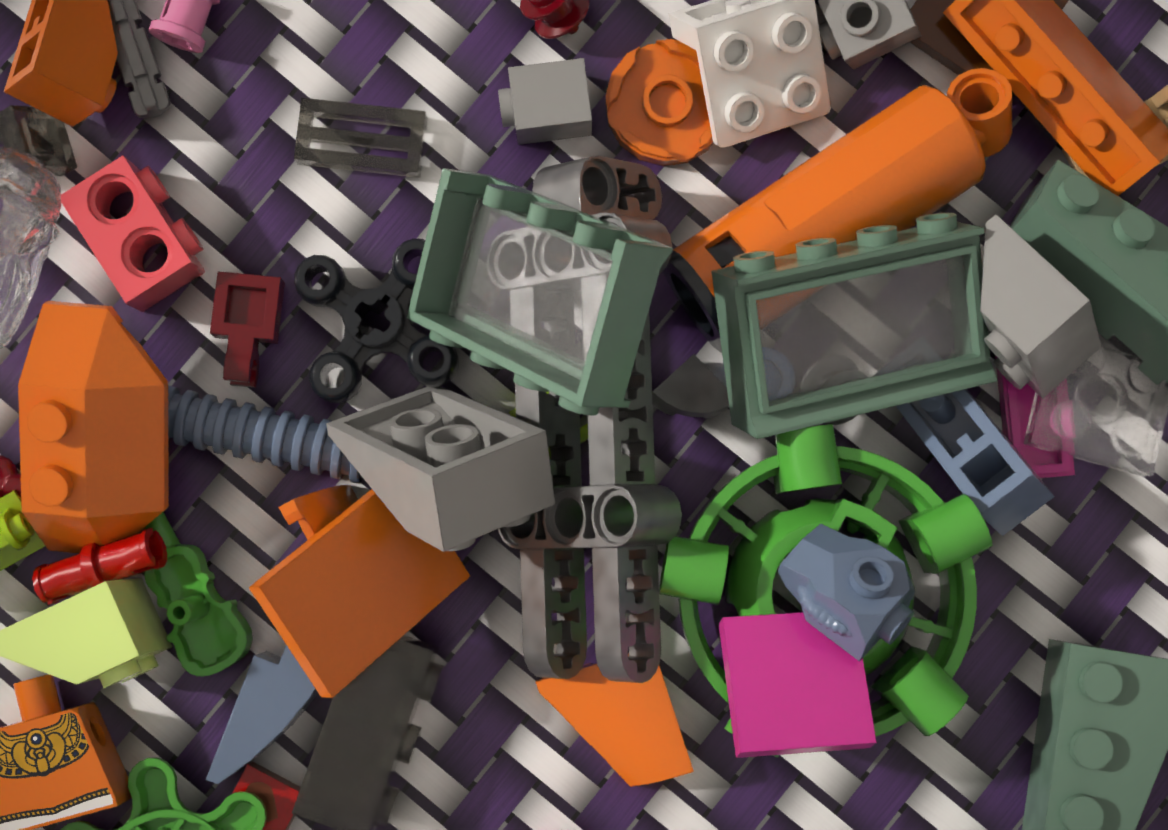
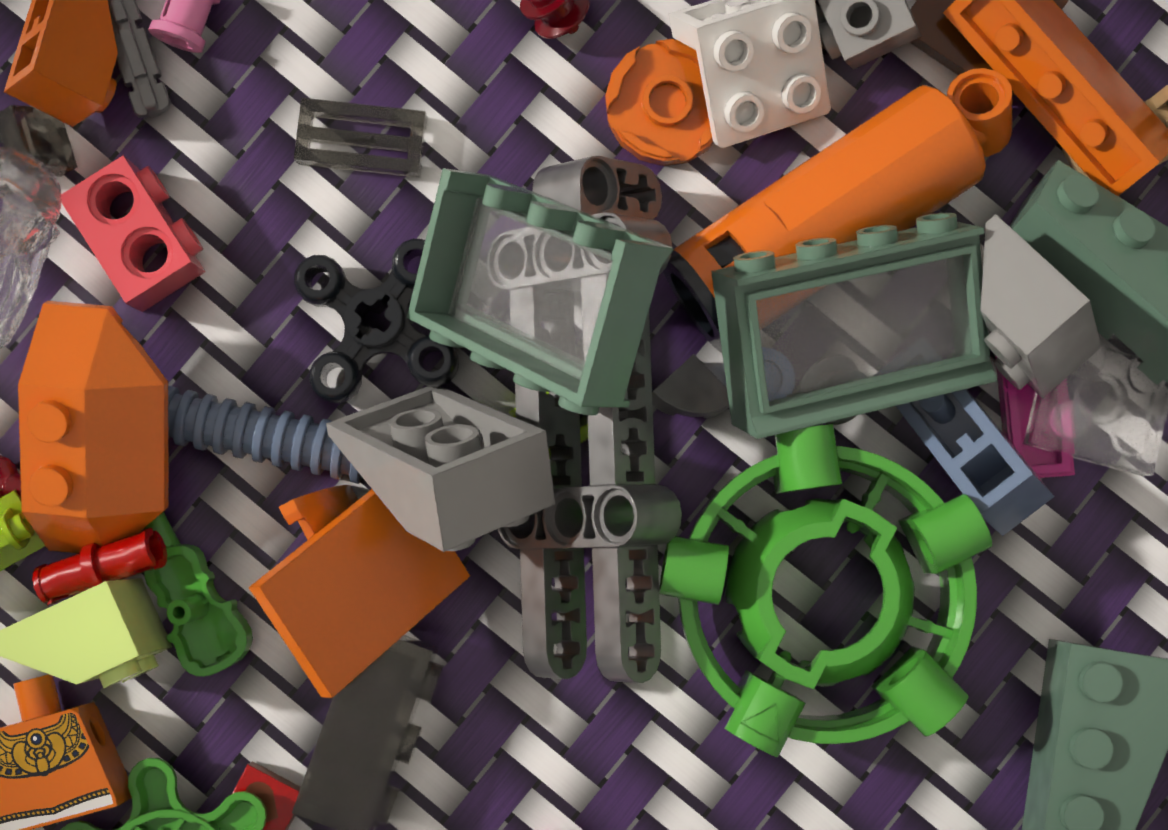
sand blue slope [206,645,319,784] -> none
dark red plate [210,271,285,388] -> none
light grey brick [498,58,592,145] -> none
orange slope [536,652,694,787] -> none
dark pink tile [719,612,877,758] -> none
sand blue hand [778,524,915,662] -> none

